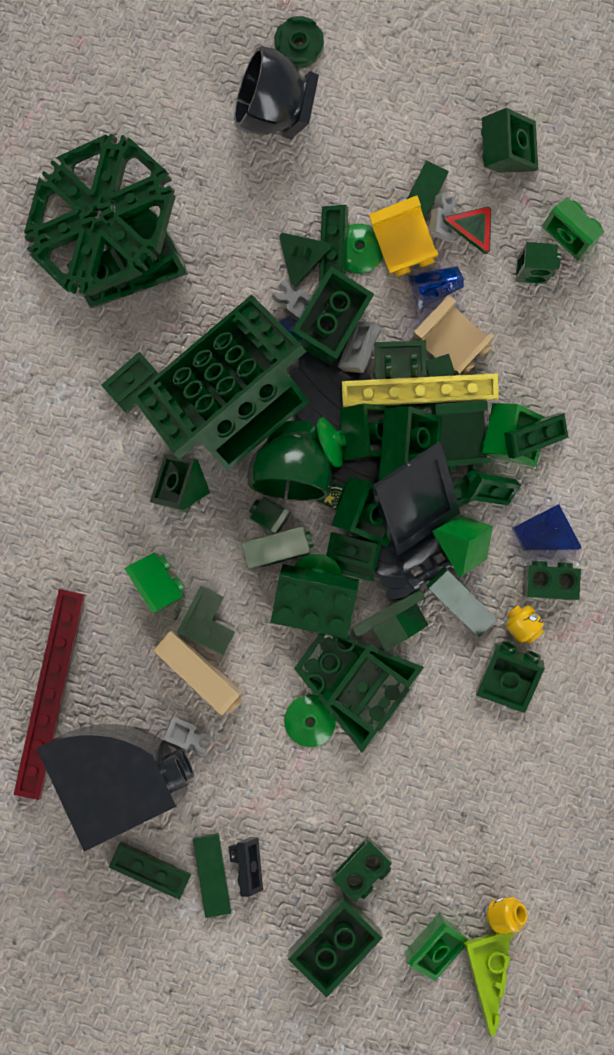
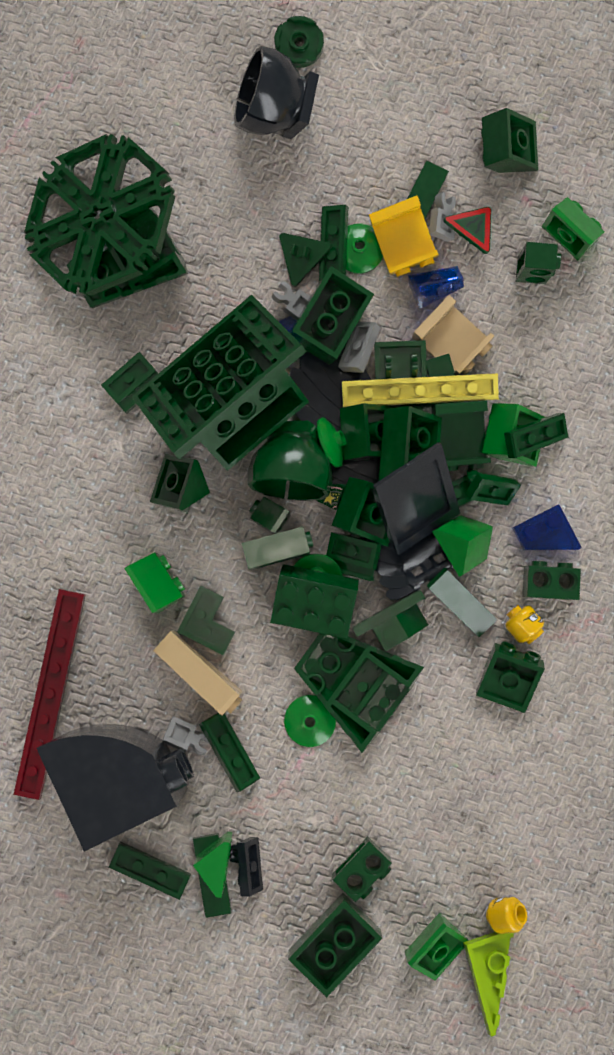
none -> green slope [193,832,233,898]
none -> dark green tile [199,713,261,793]

